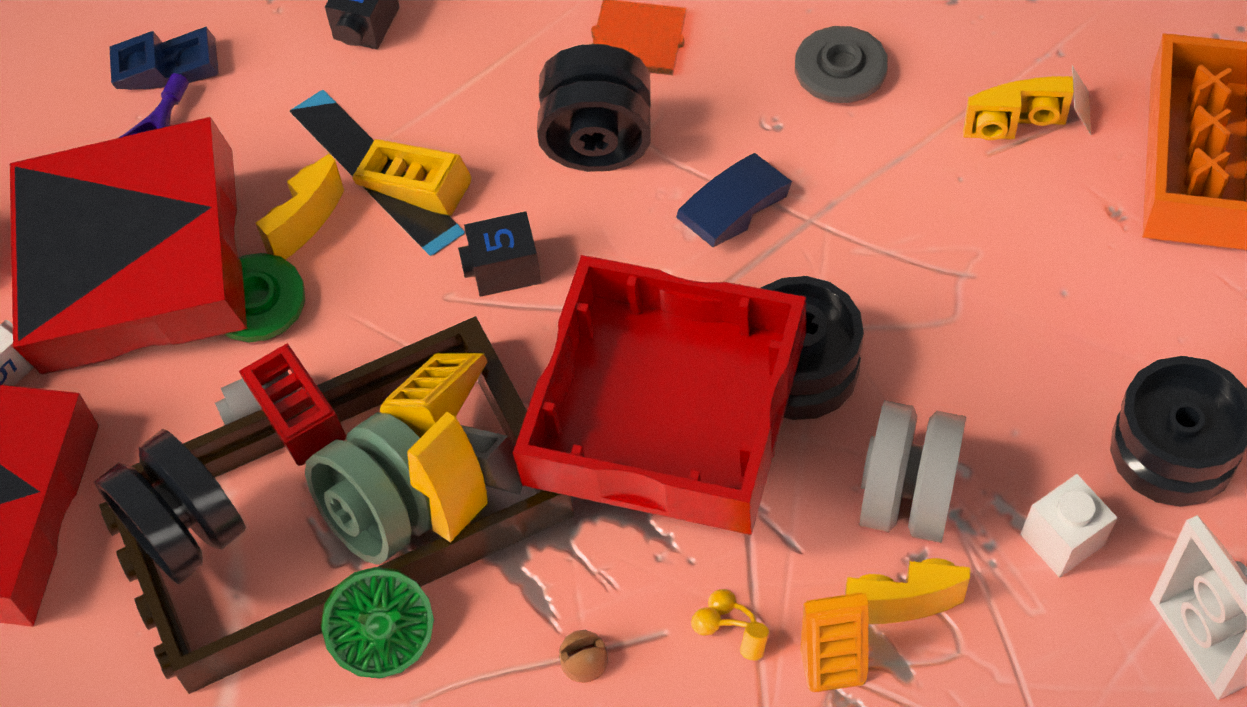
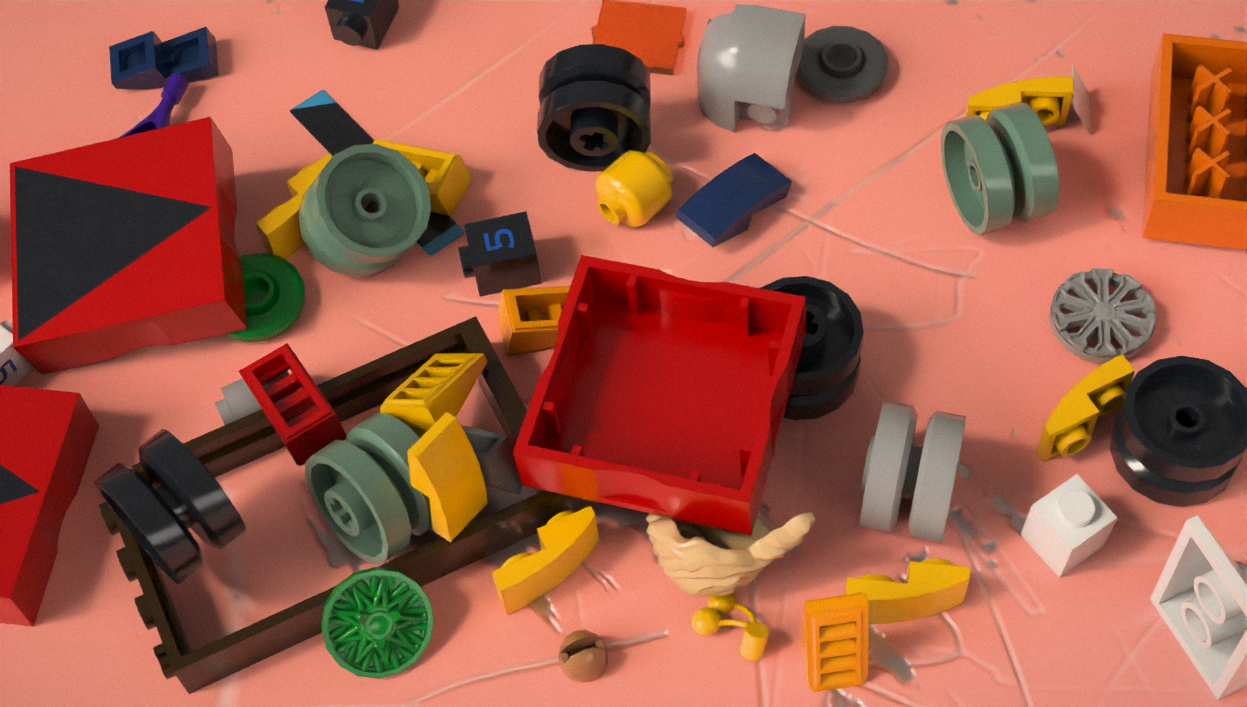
none -> sand green wheel [298,144,432,278]
none -> yellow slope [492,506,599,615]
none -> light orange slope [498,286,570,354]
none -> yellow head [595,150,673,228]
none -> tan hair [646,511,816,596]
none -> light grey brick [697,4,806,133]
none -> sand green wheel [941,102,1059,235]
none -> yellow slope [1036,354,1135,462]
none -> light grey wheel [1049,268,1157,363]

